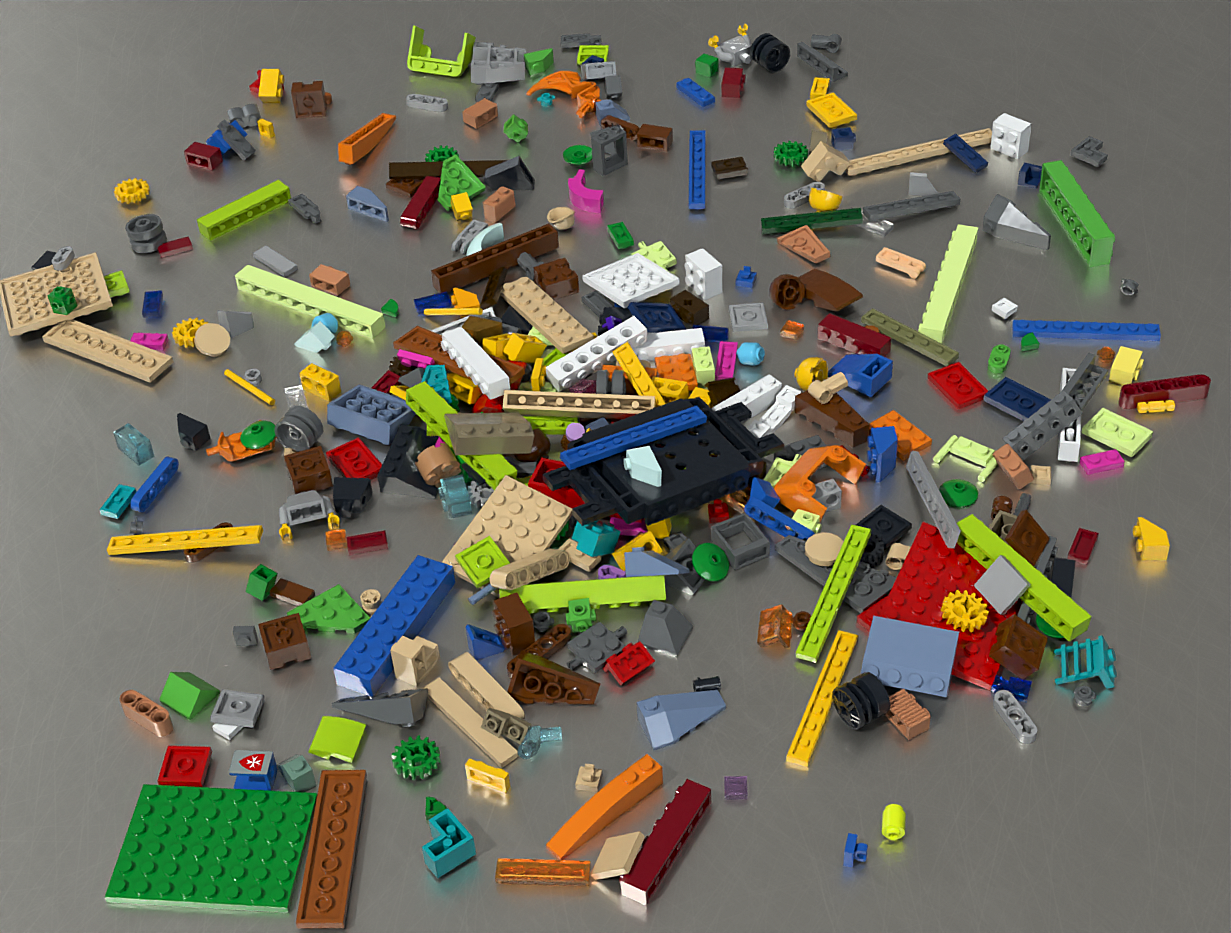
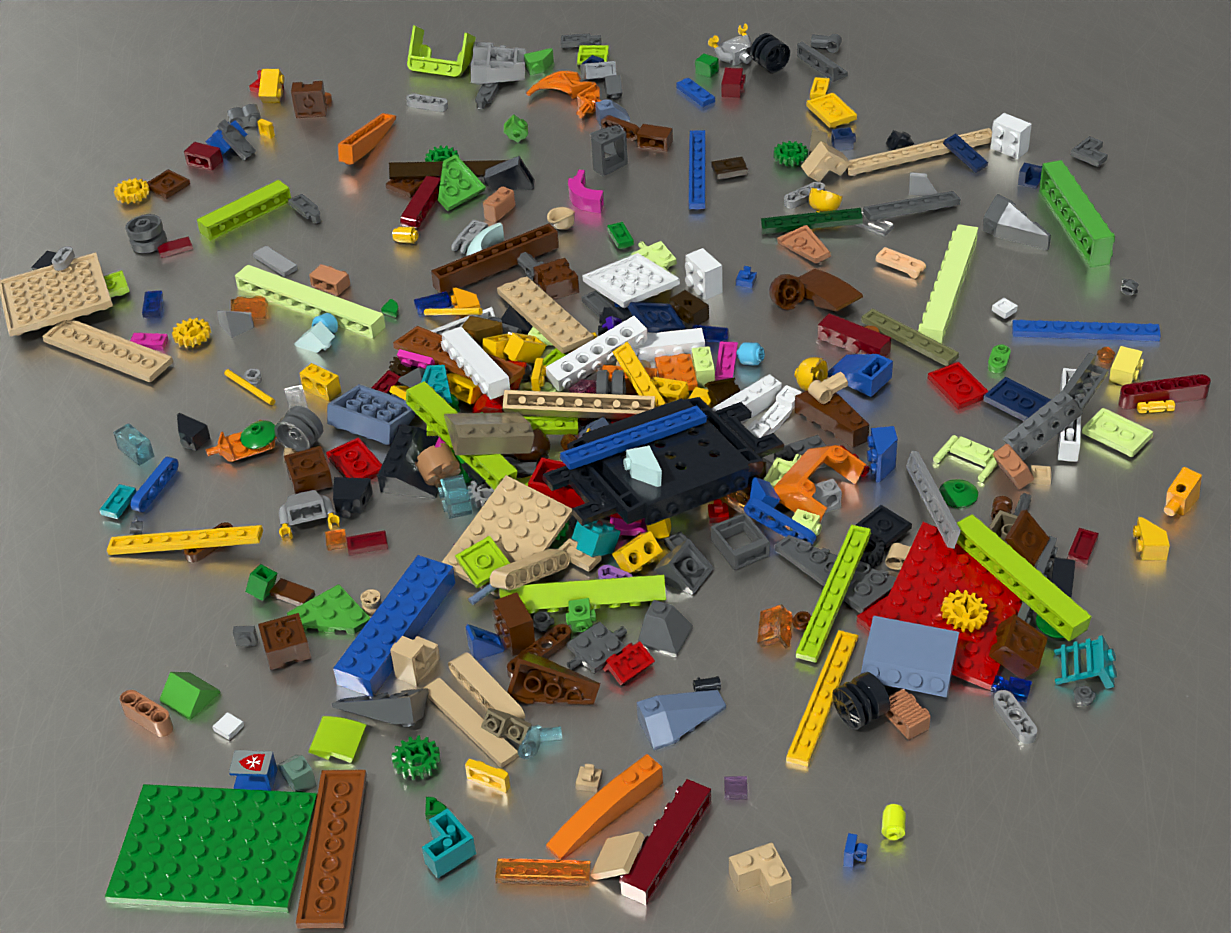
green brick [48,286,78,315] -> none
red plate [157,746,212,787] -> none
tan tile [194,323,230,357] -> none
light grey tile [211,689,264,728] -> none
clear orange plate [336,331,353,347] -> none
sand blue slope [346,186,389,222] -> none
yellow brick [451,192,473,220] -> none
nougat brick [462,98,498,129] -> none
dark brown tile [480,267,508,310] -> none
teal plate [537,93,555,106] -> none
green dish [563,145,592,165] -> none
lavender tile [566,423,585,441] -> none
sand blue slope [624,547,689,577] -> none
green dish [692,543,729,582] -> none
light grey tile [729,302,768,332] -> none
clear orange plate [780,320,804,341] -> none
tan tile [805,532,843,566] -> none
orange plate [869,410,932,461] -> none
light grey tile [974,555,1031,615] -> none
green tile [1021,332,1040,352] -> none
dark pink plate [1079,449,1125,475] -> none
none -> reddish brown tile [147,169,190,199]
none -> clear orange bracket [231,296,268,320]
none -> yellow brick [392,227,418,244]
none -> tan brick [729,843,792,903]
none -> black bracket [886,130,914,151]
none -> light orange torso [1164,467,1202,516]

